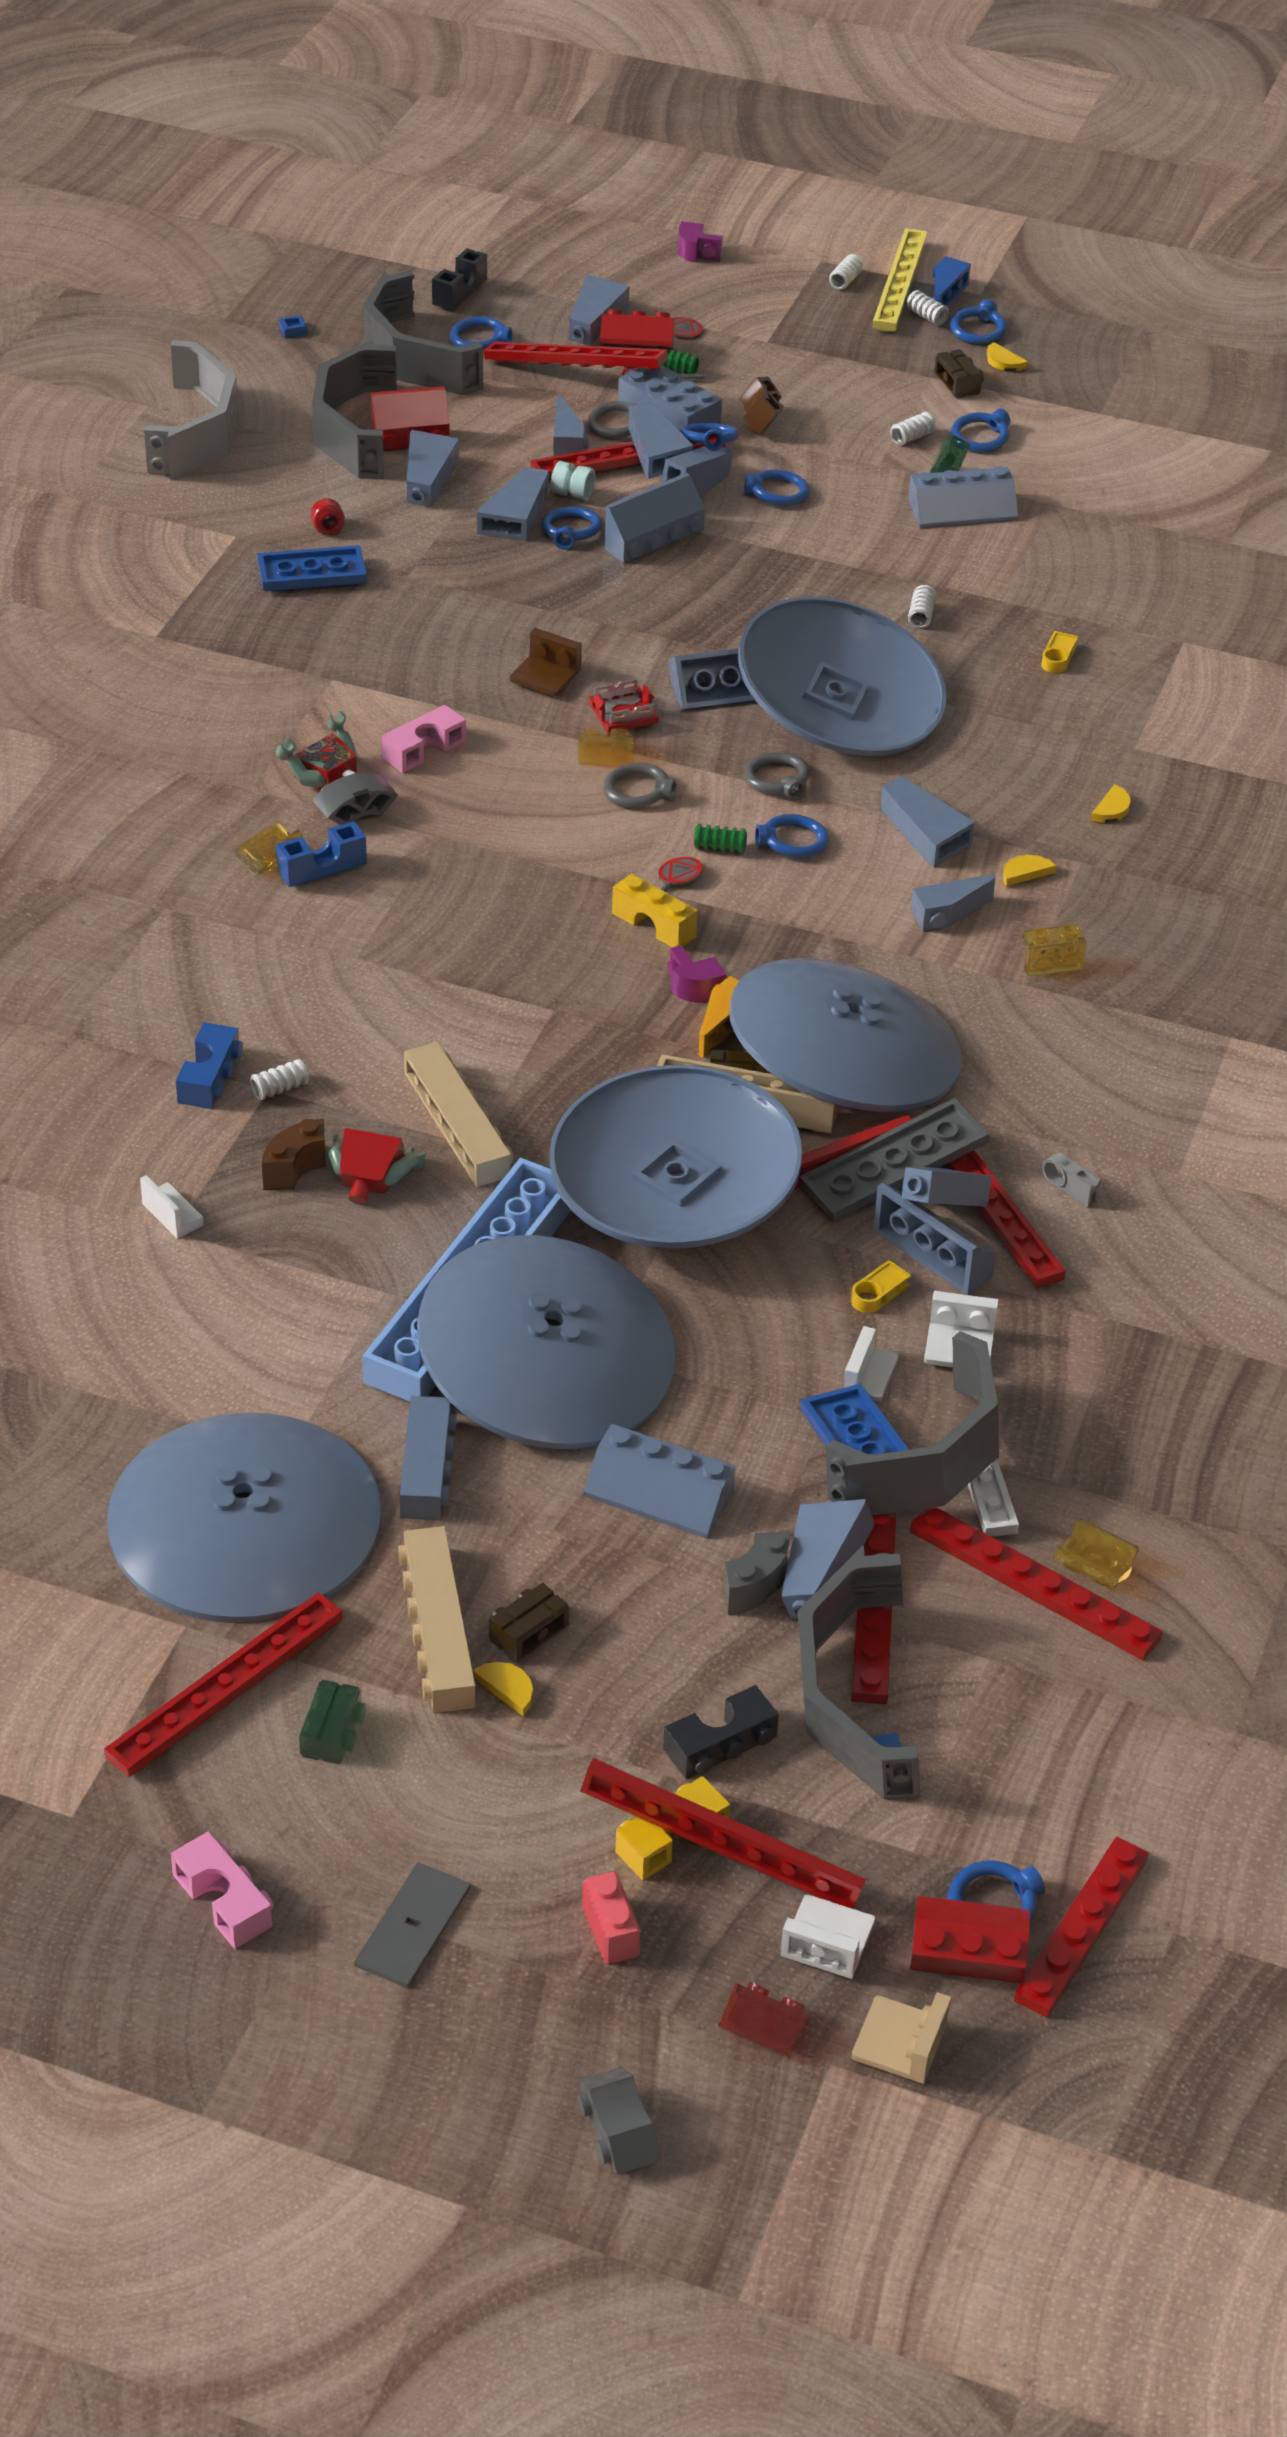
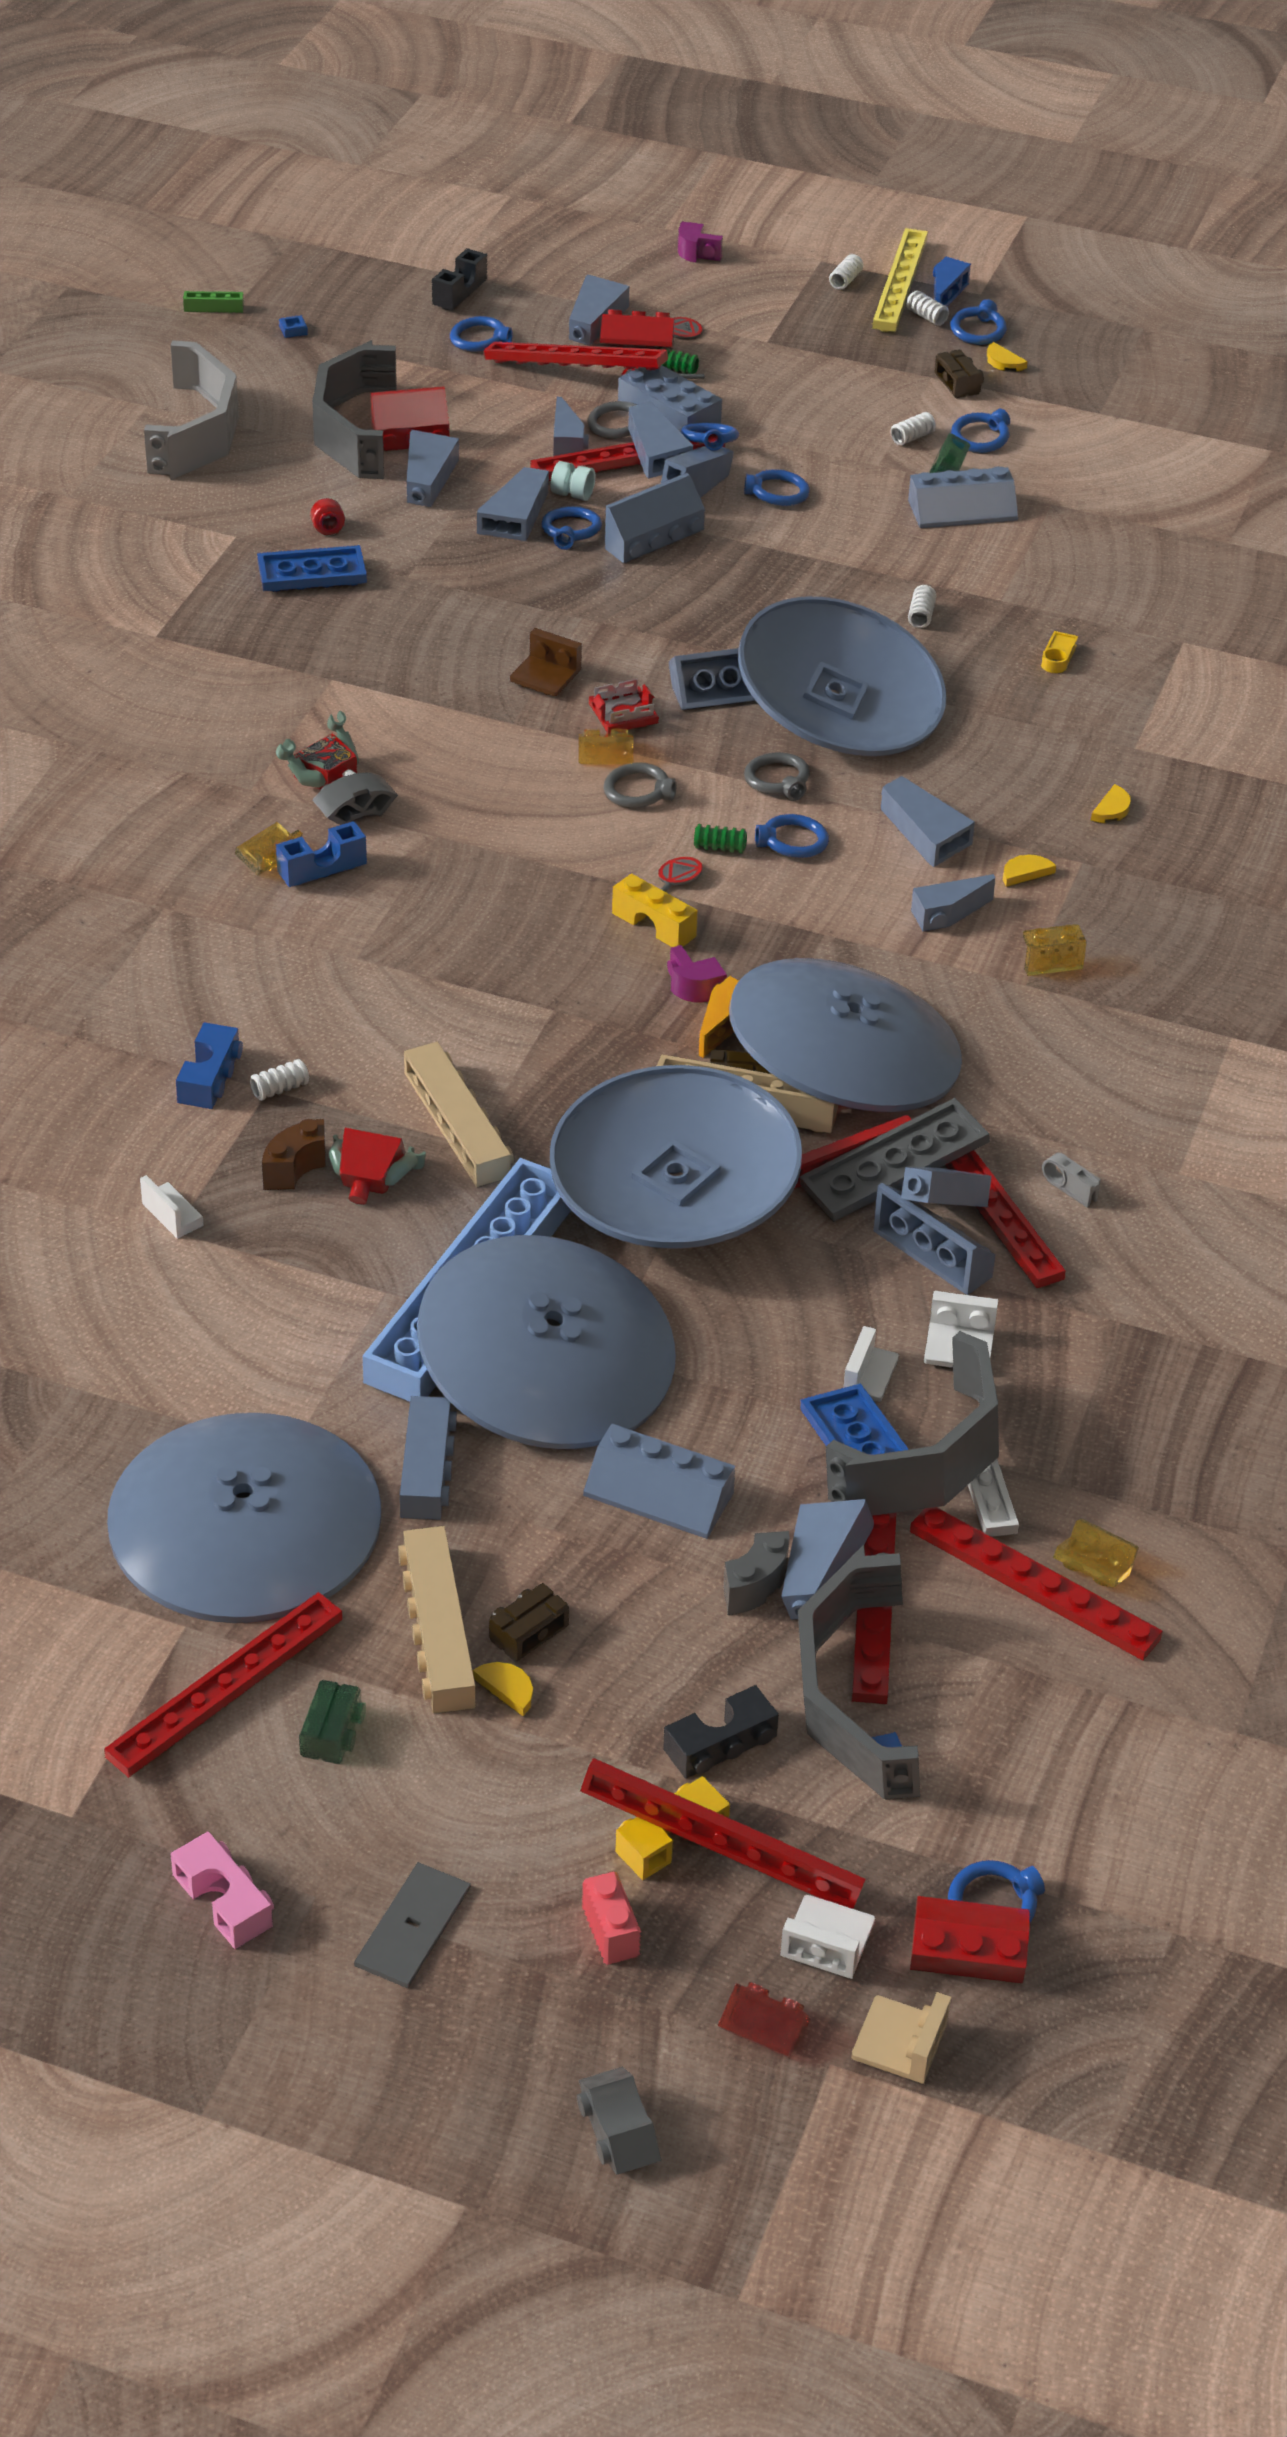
dark grey panel [363,270,483,395] -> none
bright pink arch [381,705,466,773] -> none
reddish brown brick [739,376,784,435] -> none
yellow piece [851,1260,911,1313] -> none
red plate [1014,1836,1149,2018] -> none
none -> bright green piece [183,291,244,313]

